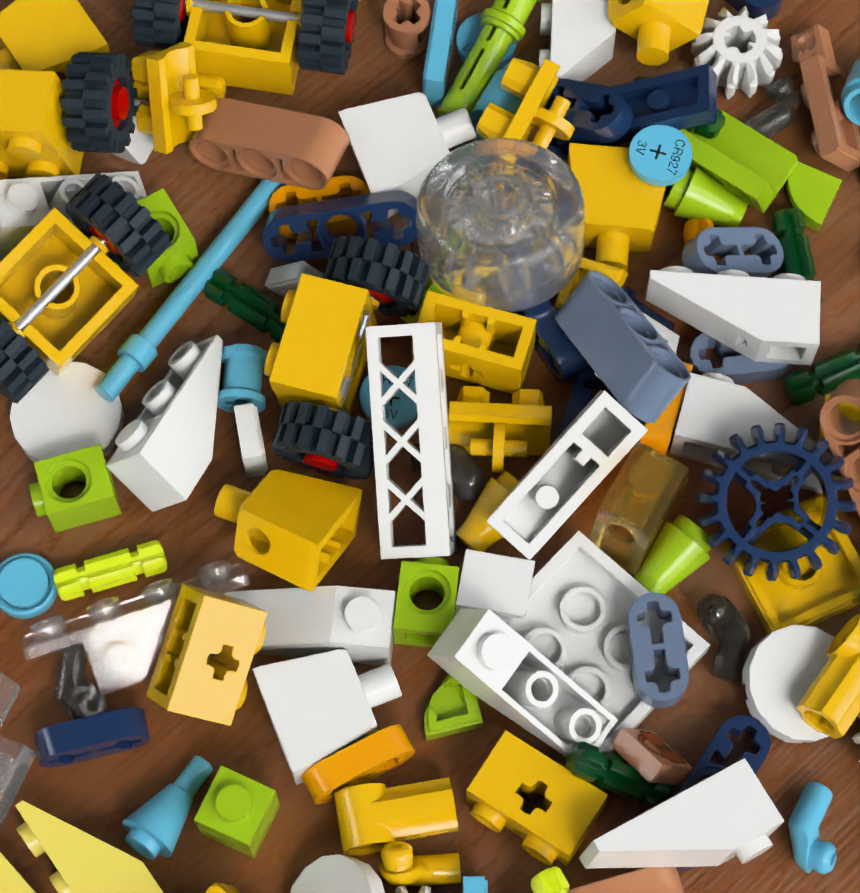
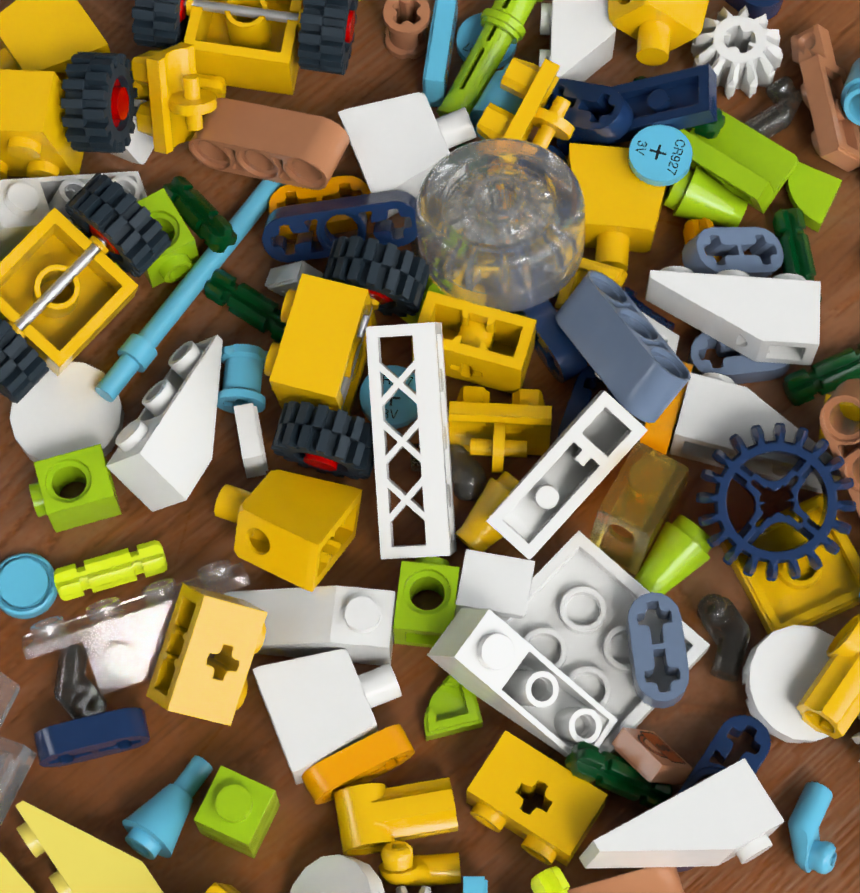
none -> dark green axle [162,176,237,253]

